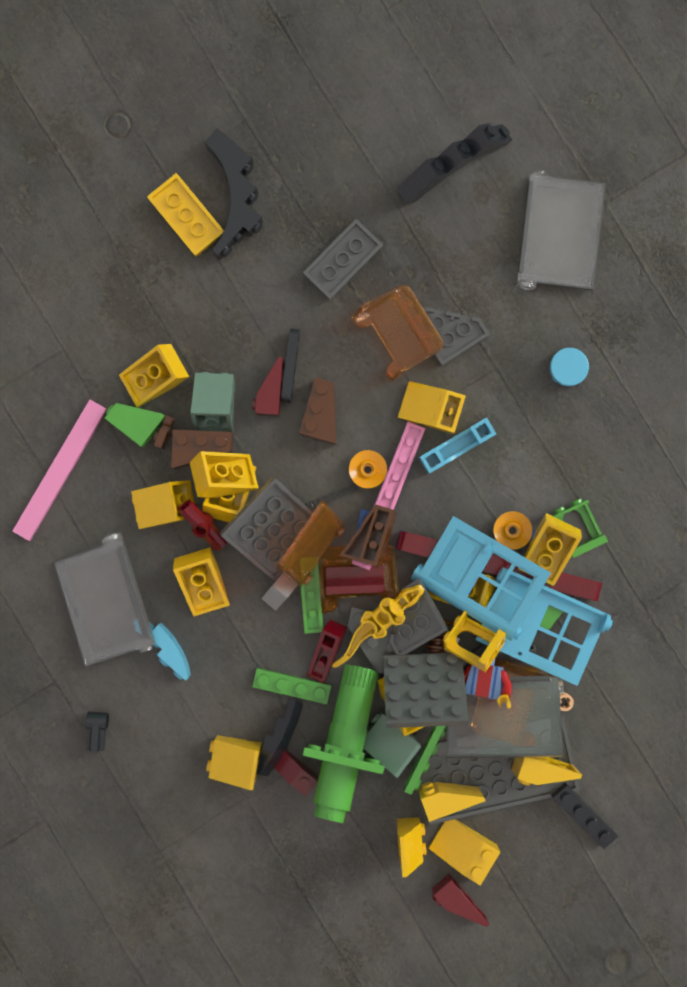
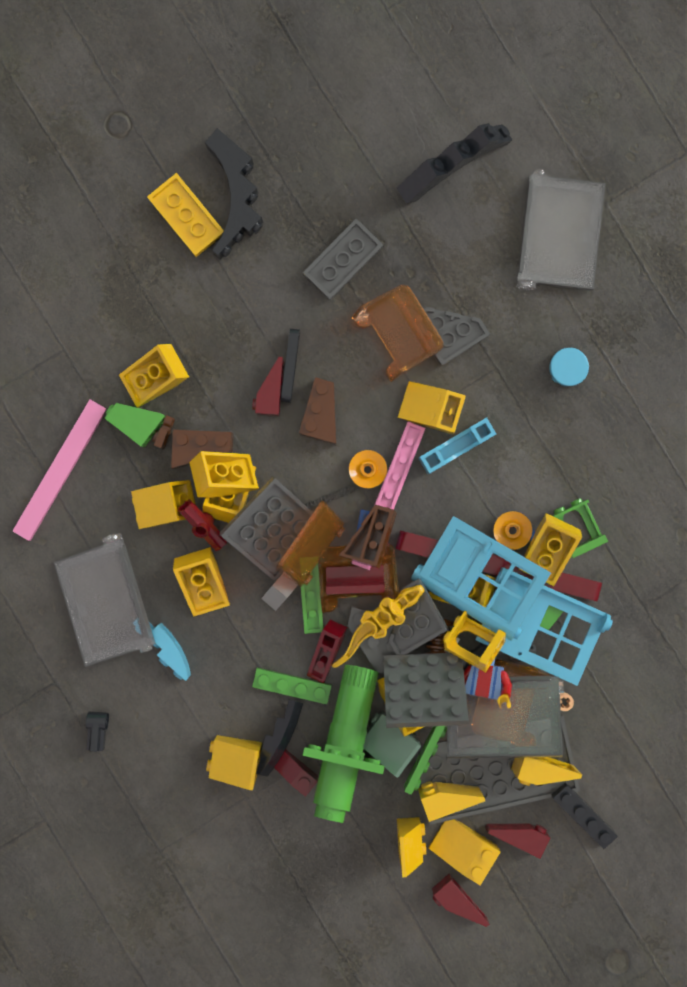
sand green slope [191,372,235,433] -> none
none -> dark red slope [485,823,550,859]

